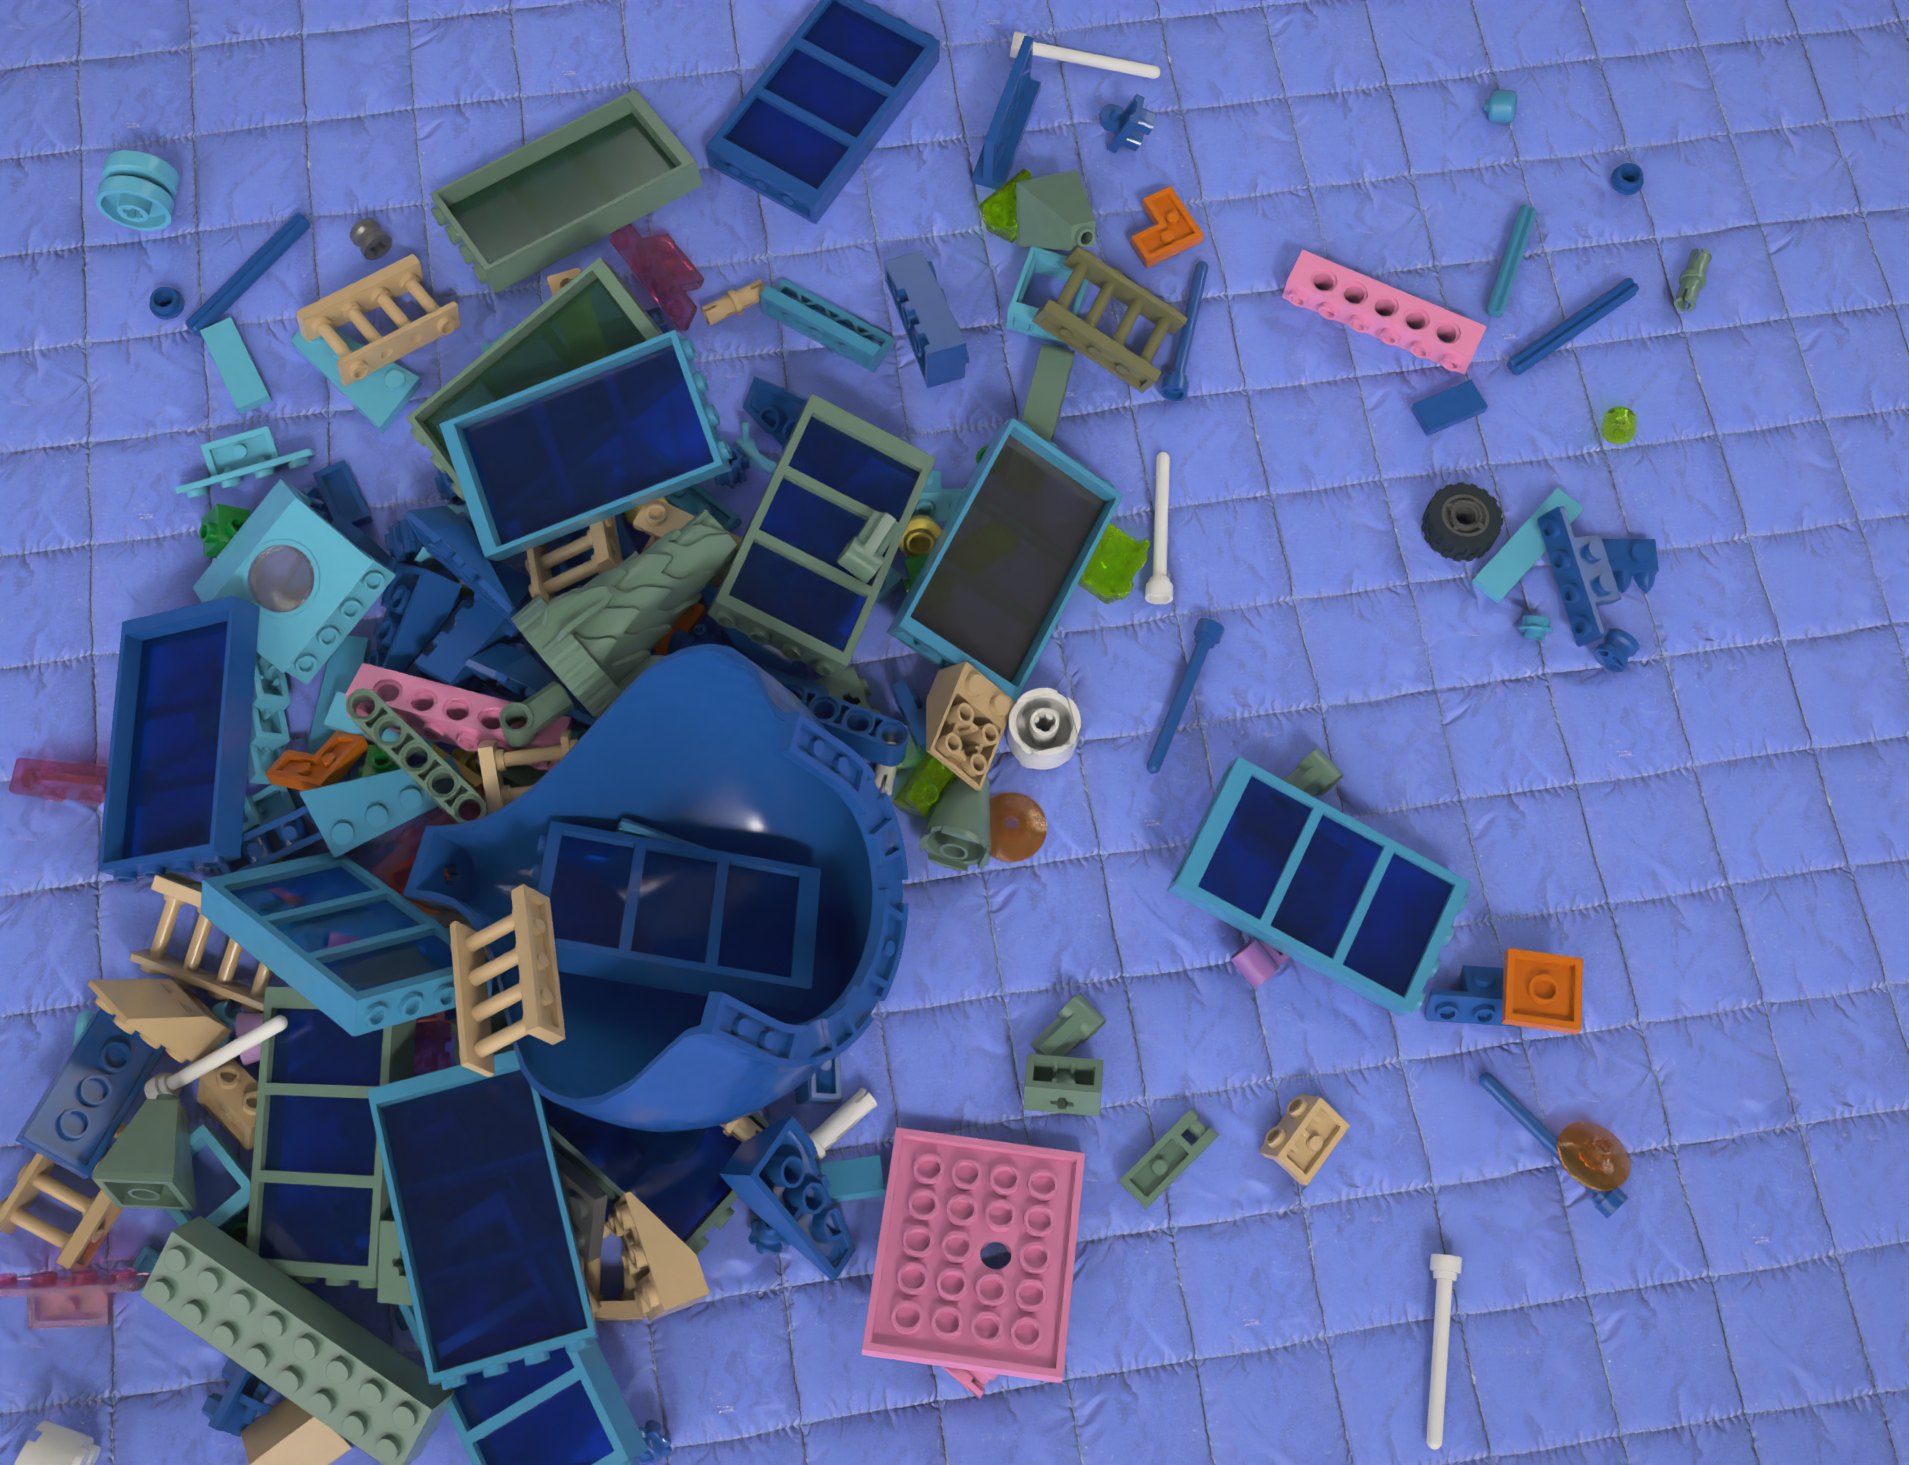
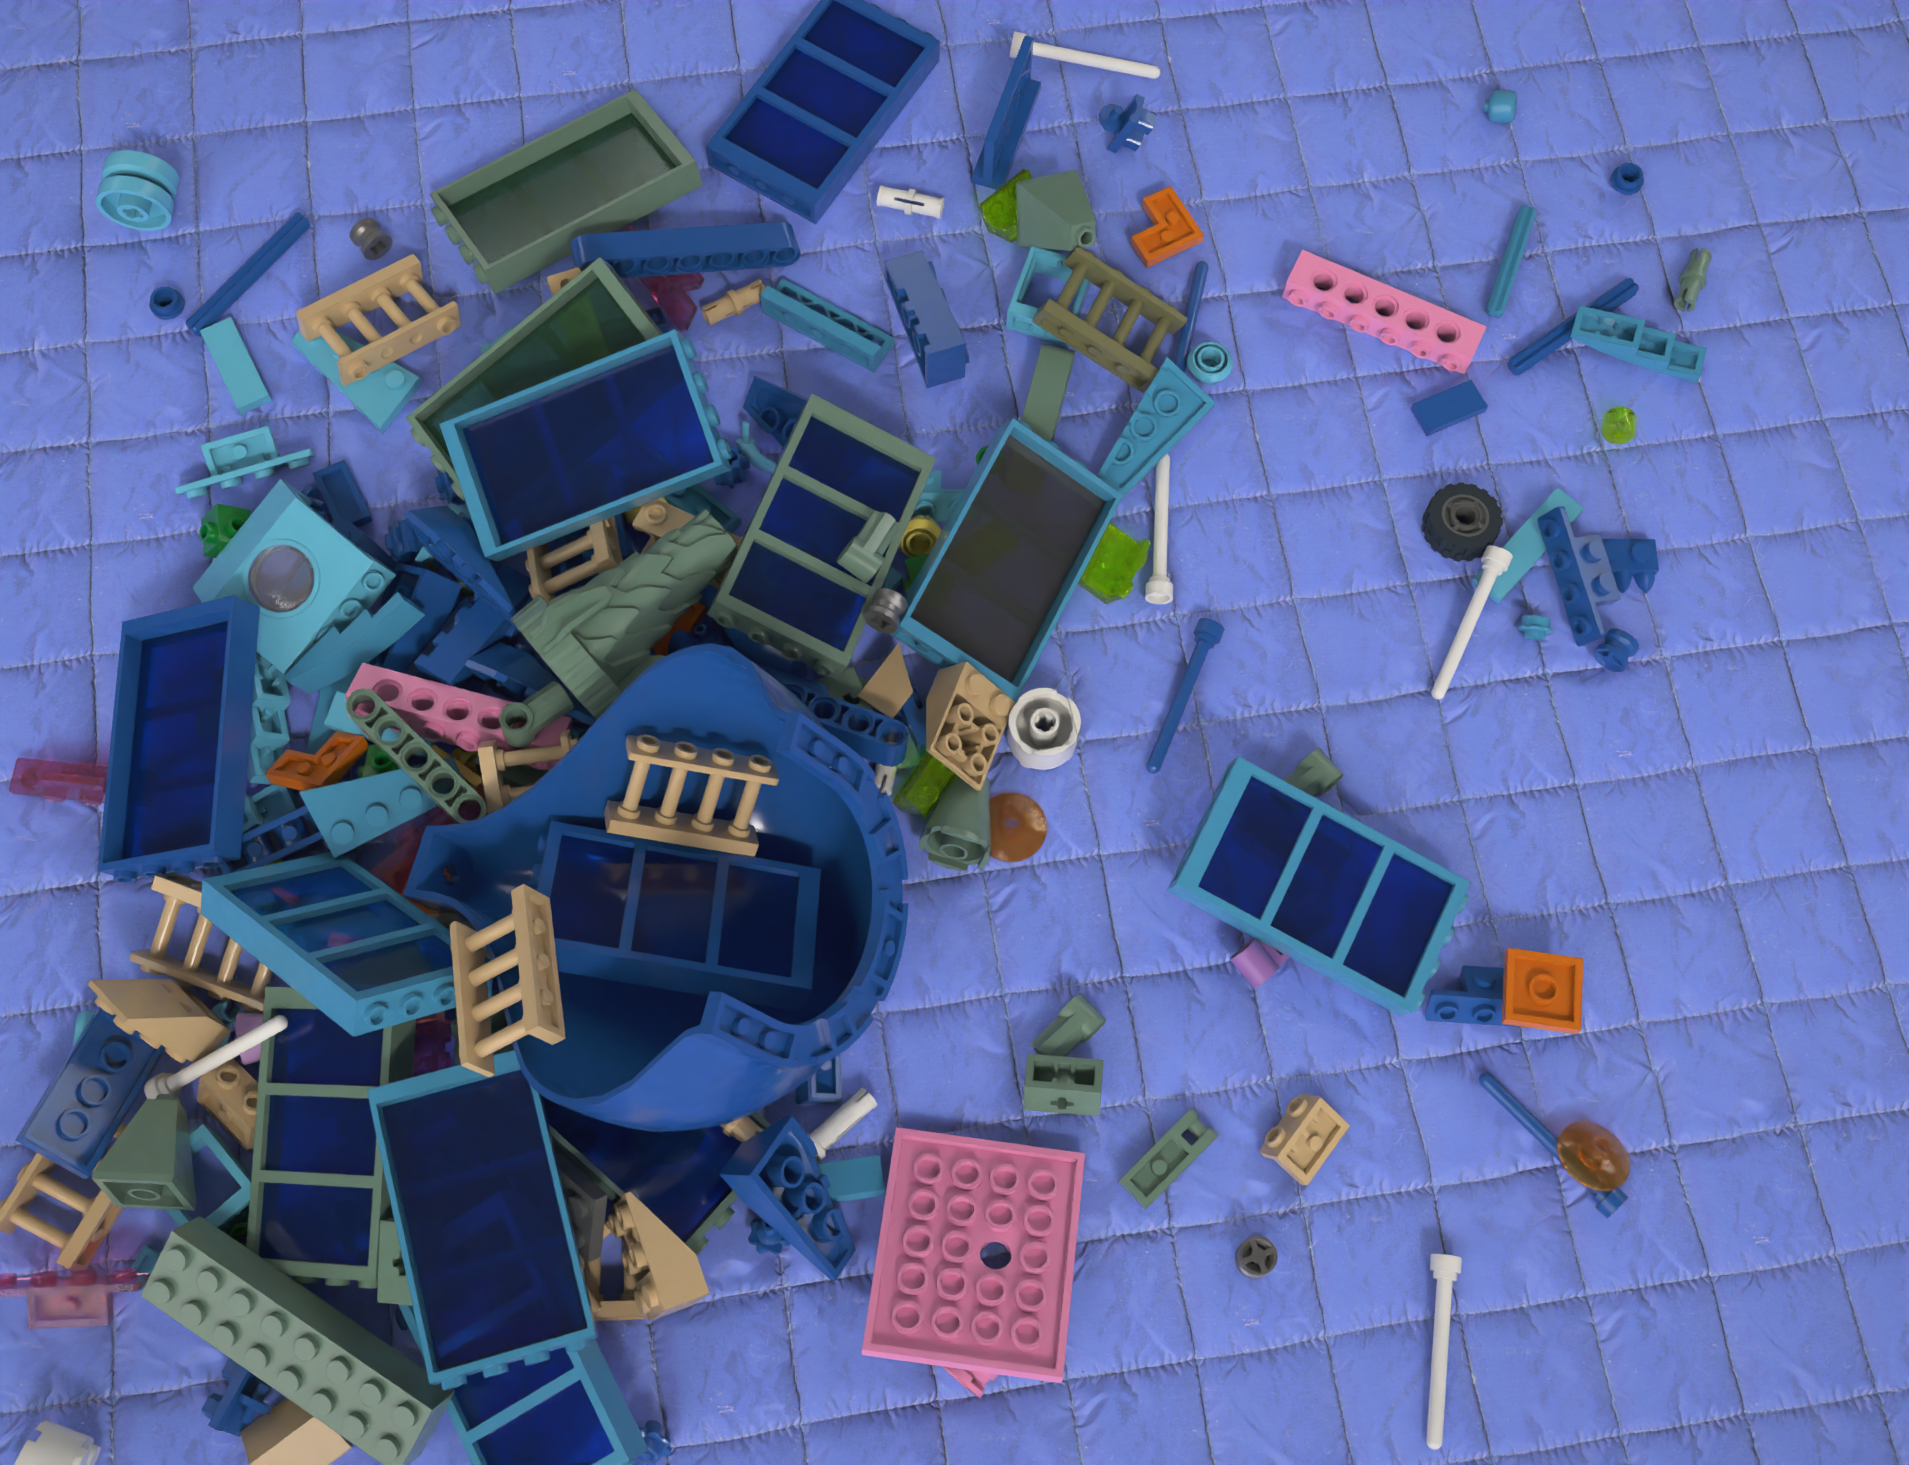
none -> dark azure slope [283,592,425,694]
none -> blue beam [570,222,801,278]
none -> tan fence [604,734,779,857]
none -> tan sticker [858,643,913,719]
none -> flat silver wheel [864,588,908,634]
none -> white pin [877,185,944,219]
none -> dark azure wing [1097,357,1216,500]
none -> medium azure cone [1187,342,1233,386]
none -> flat silver wheel [1235,1236,1278,1279]
none -> white piece [1431,545,1513,700]
none -> dark azure slope [1570,305,1707,383]

